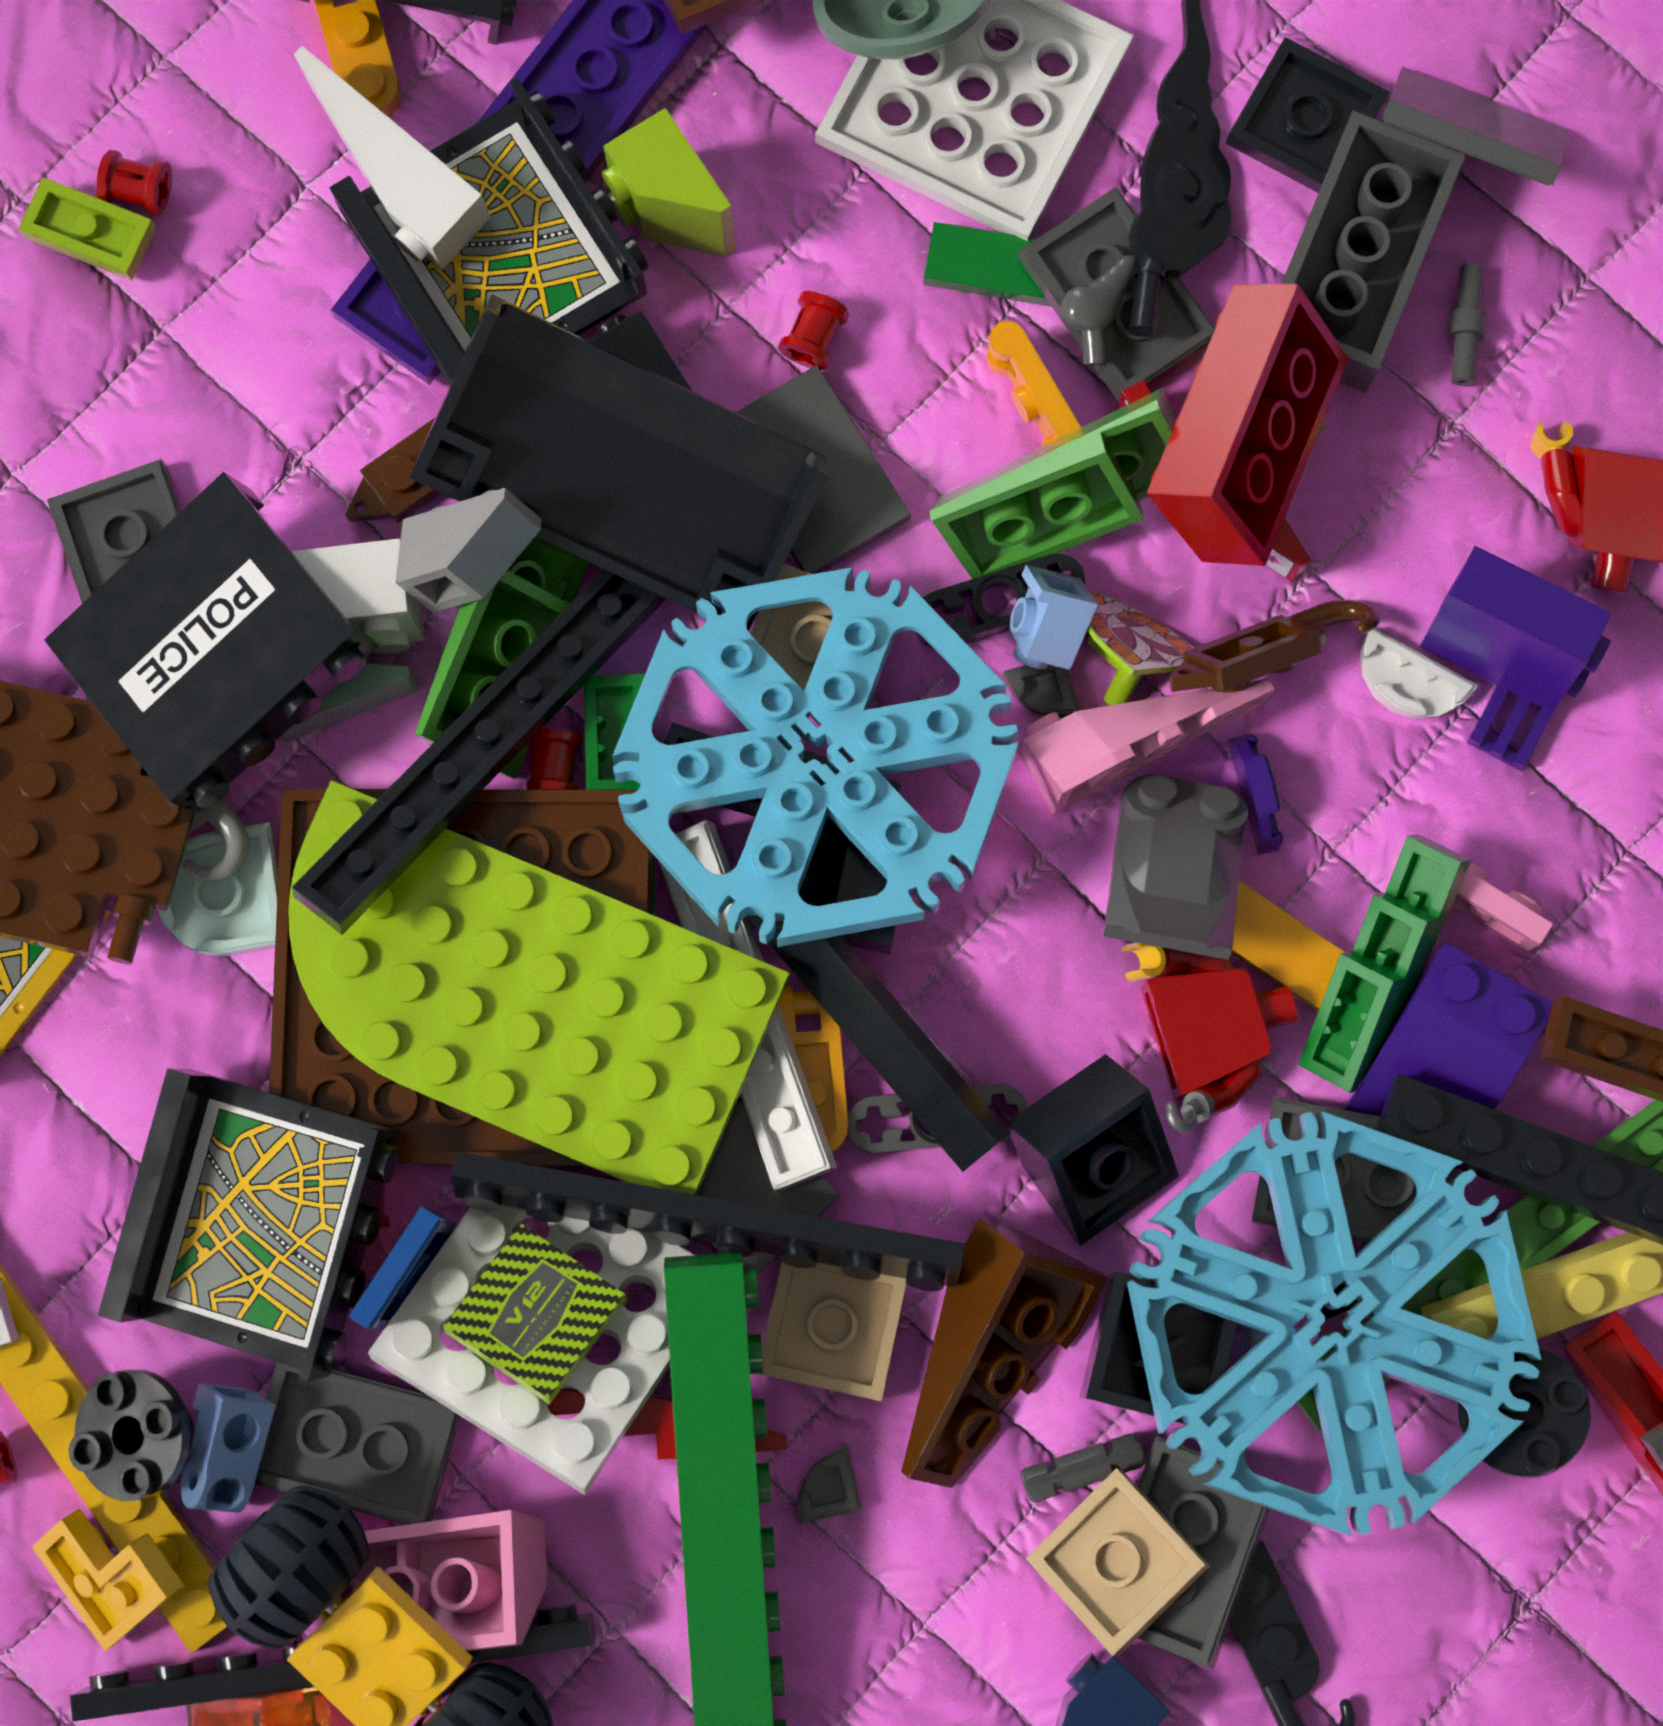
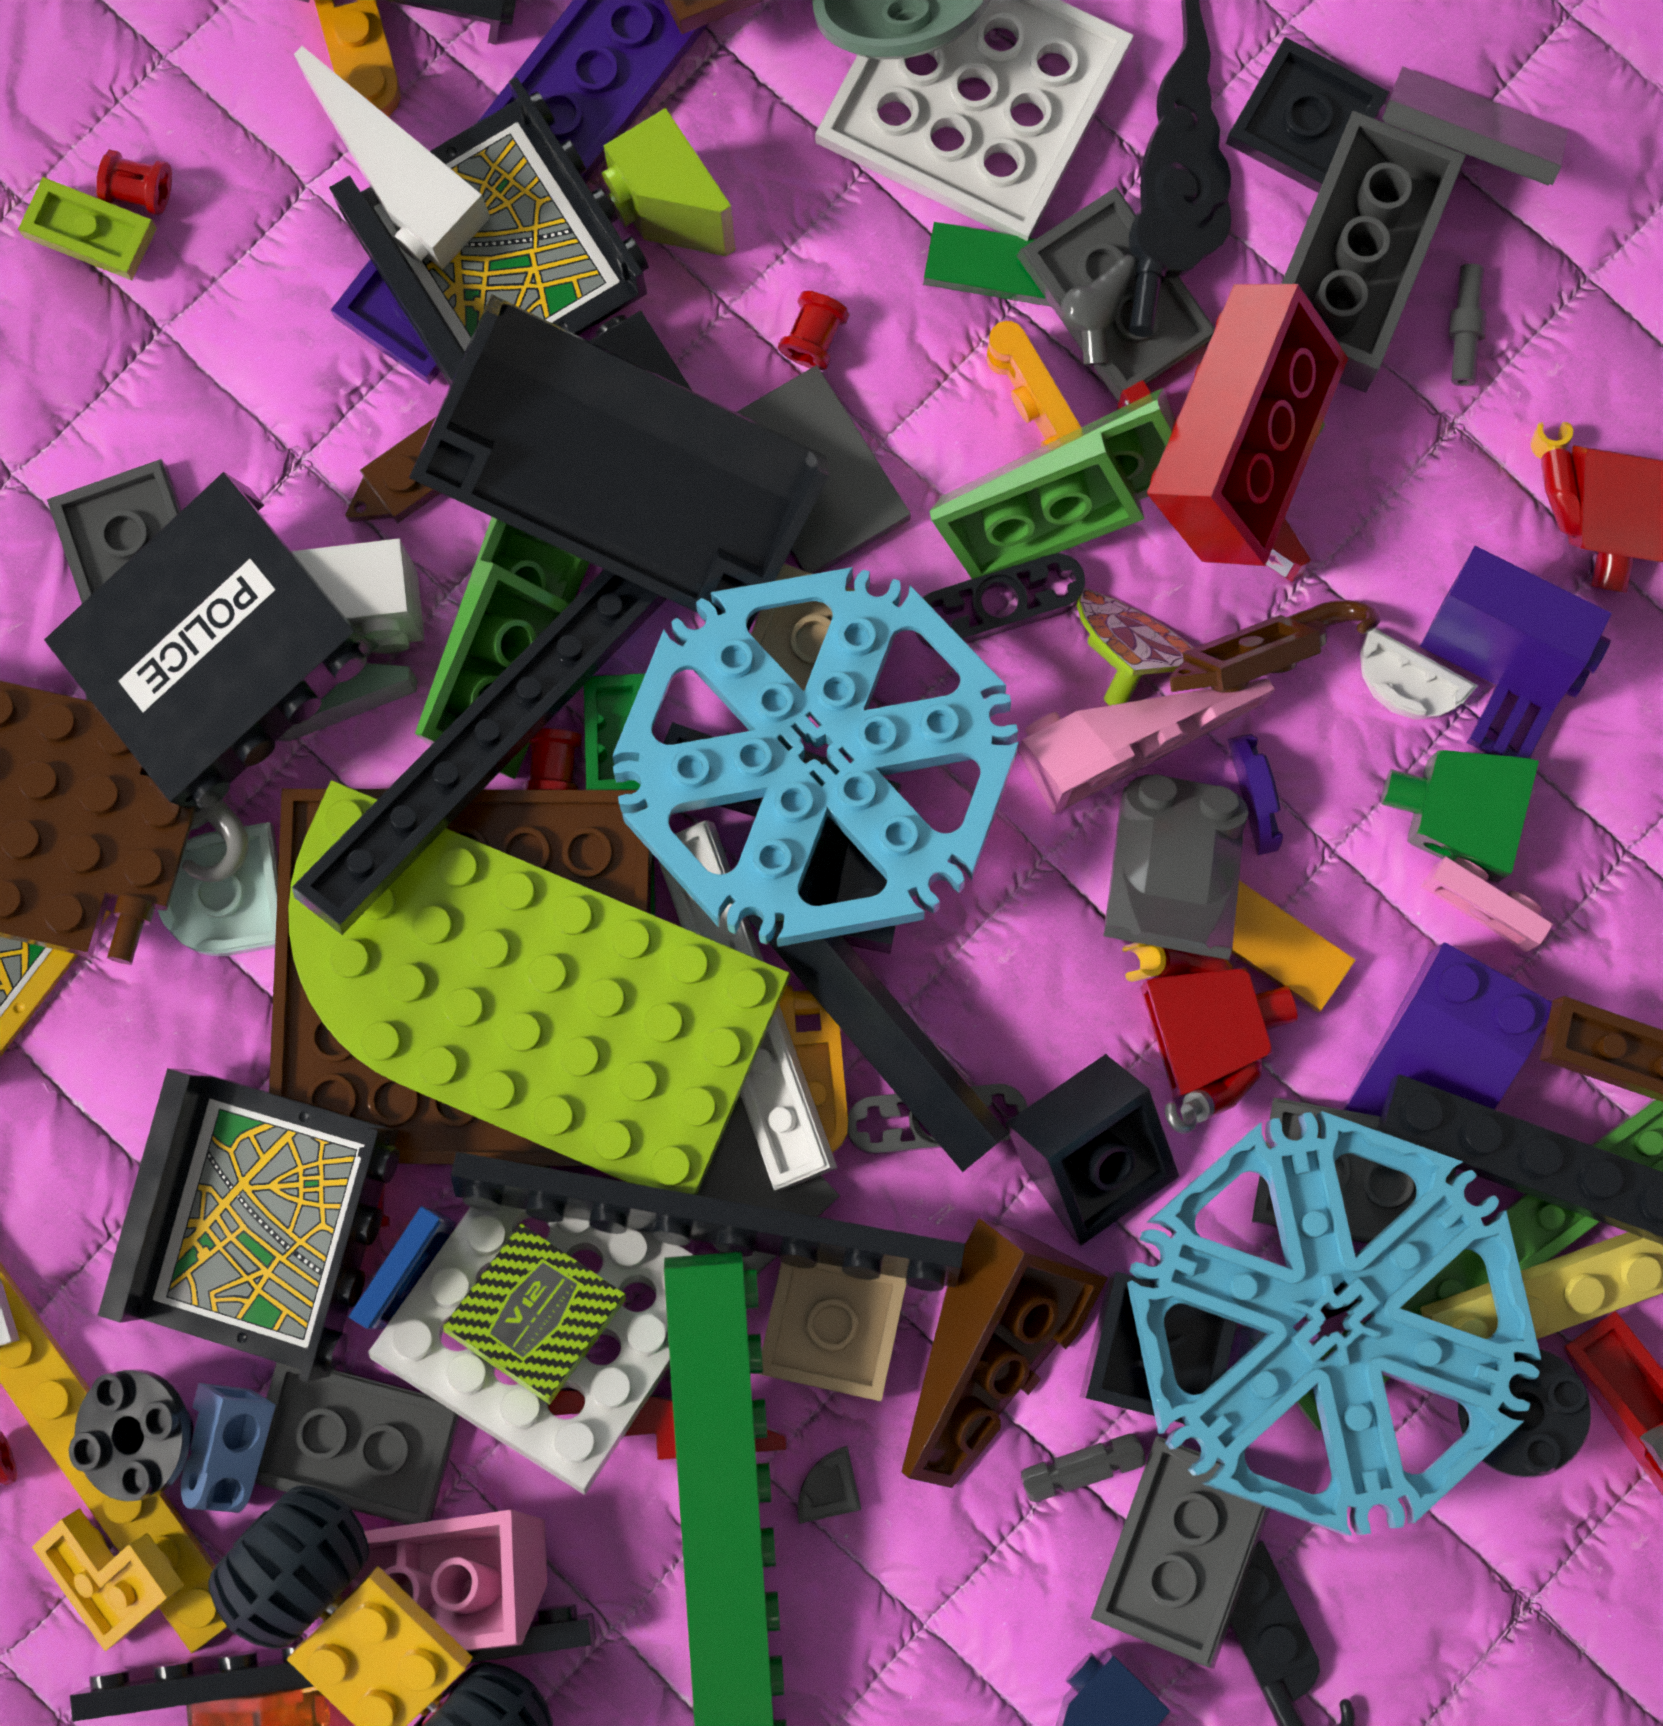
light grey slope [395,488,542,613] -> none
dark grey tile [1003,664,1079,719] -> none
light blue brick [1010,565,1098,670] -> none
tan plate [1026,1468,1210,1657] -> none
green slope [1298,834,1472,1093] -> none
none -> green torso [1381,750,1539,883]

